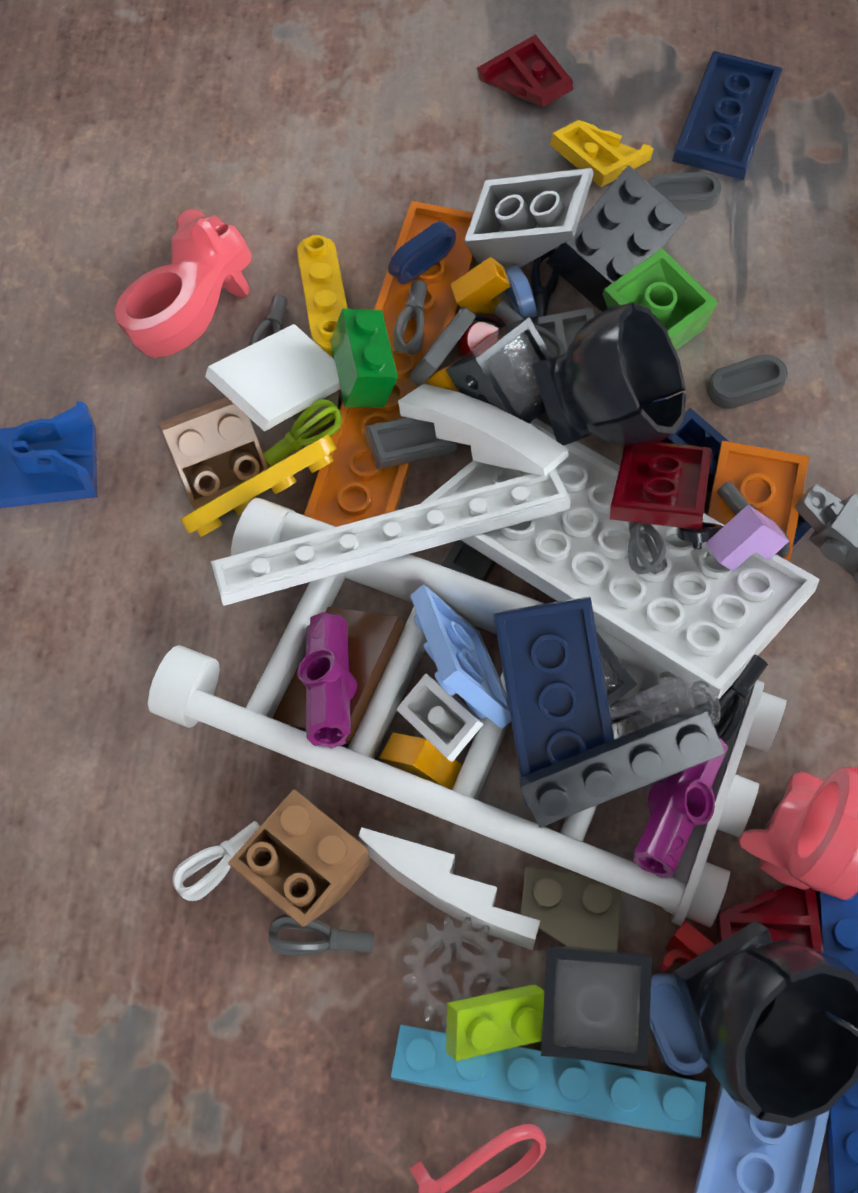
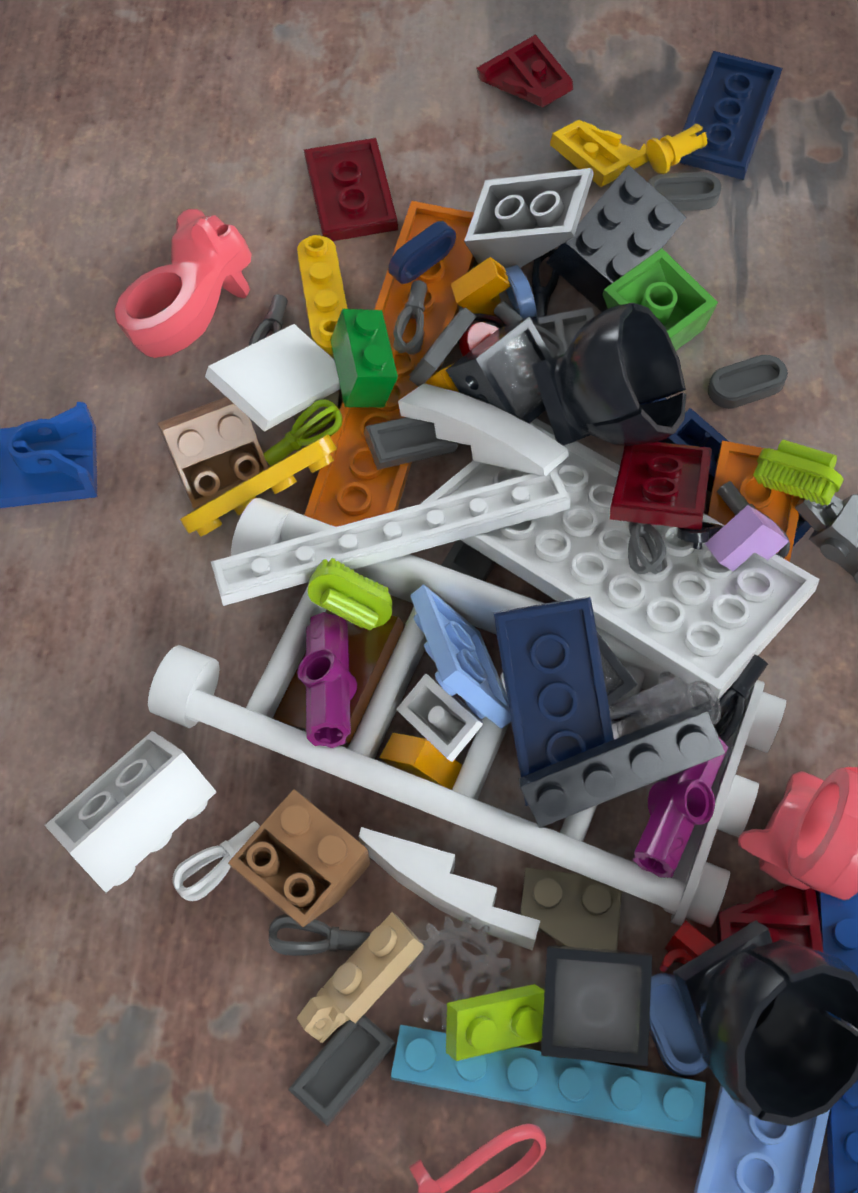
none -> white slope [45,731,216,893]
none -> dark grey tile [288,1015,395,1127]
none -> tan hinge [297,912,424,1043]
none -> dark red tile [304,138,398,241]
none -> lime piece [308,558,392,631]
none -> yellow pin [646,124,707,174]
none -> lime piece [753,440,844,506]

